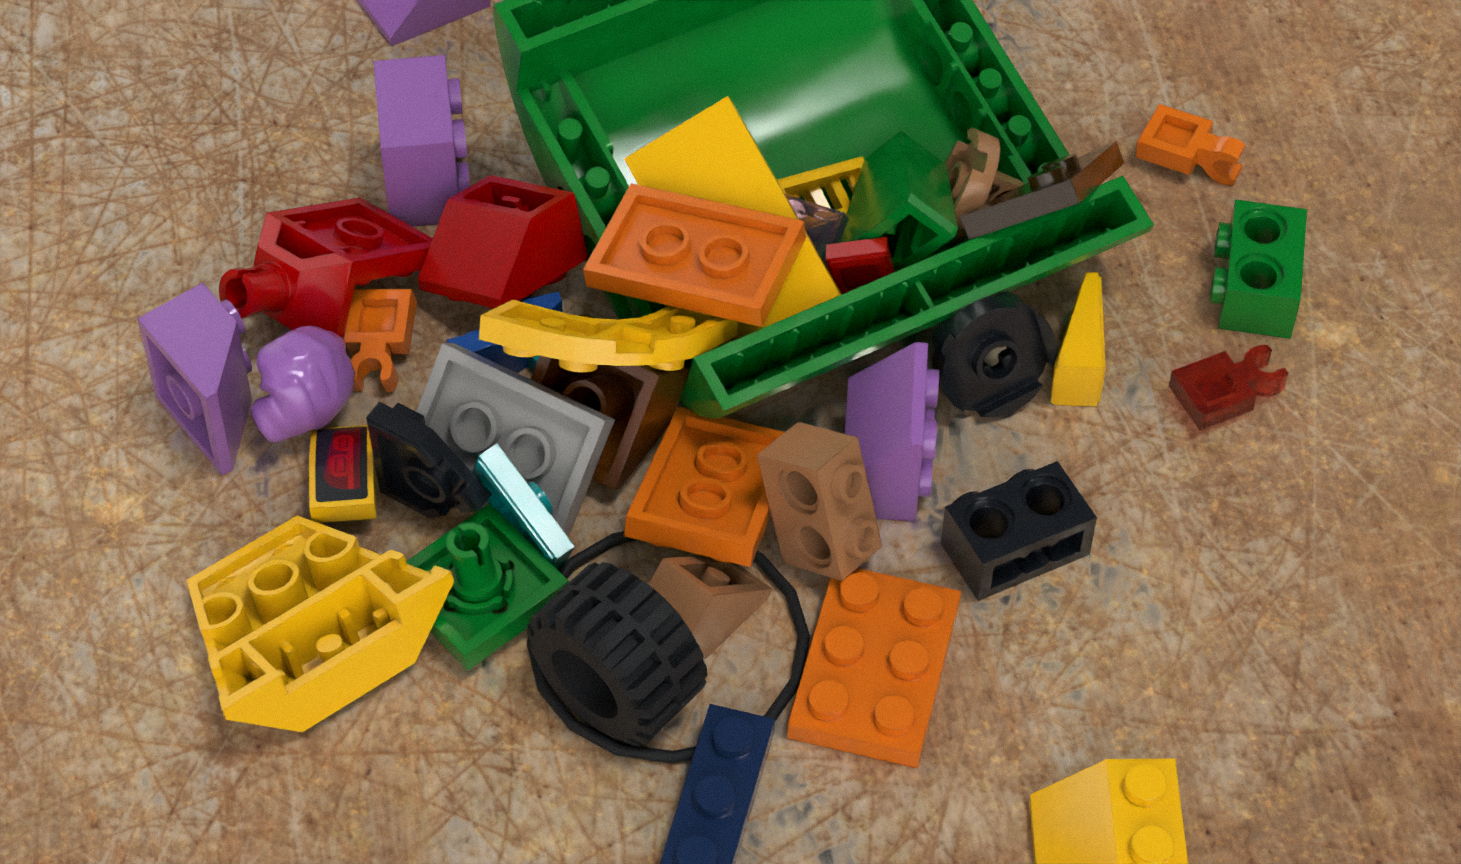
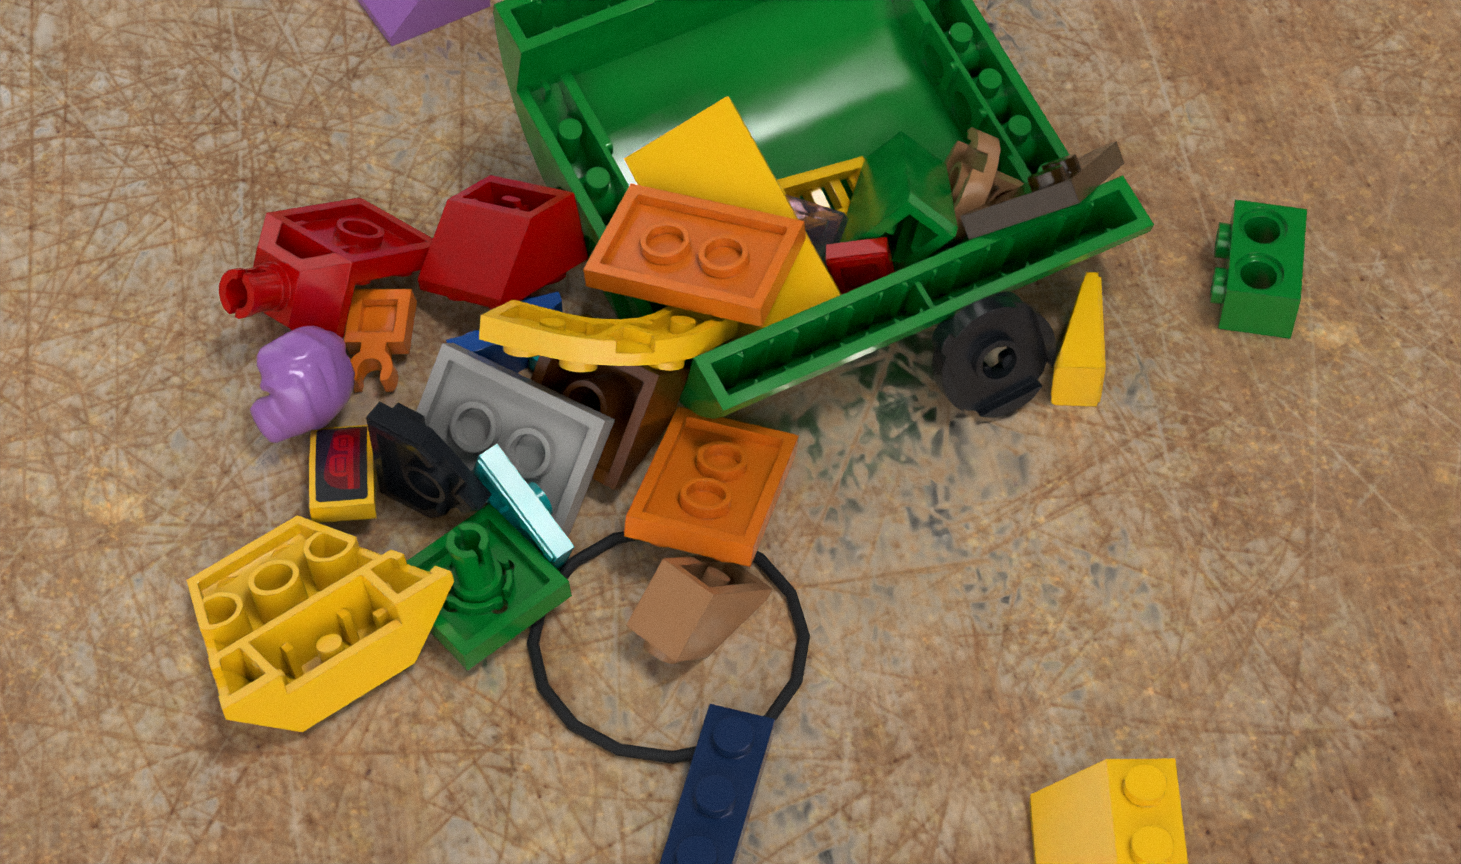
medium lavender slope [137,283,252,476] -> none
medium lavender brick [373,55,470,227] -> none
black tyre [527,562,708,746] -> none
medium nougat brick [757,422,882,581] -> none
orange plate [787,568,962,768] -> none
medium lavender slope [845,342,939,522] -> none
black brick [941,461,1097,601] -> none
orange plate [1136,104,1246,185] -> none
clear red plate [1169,345,1289,431] -> none

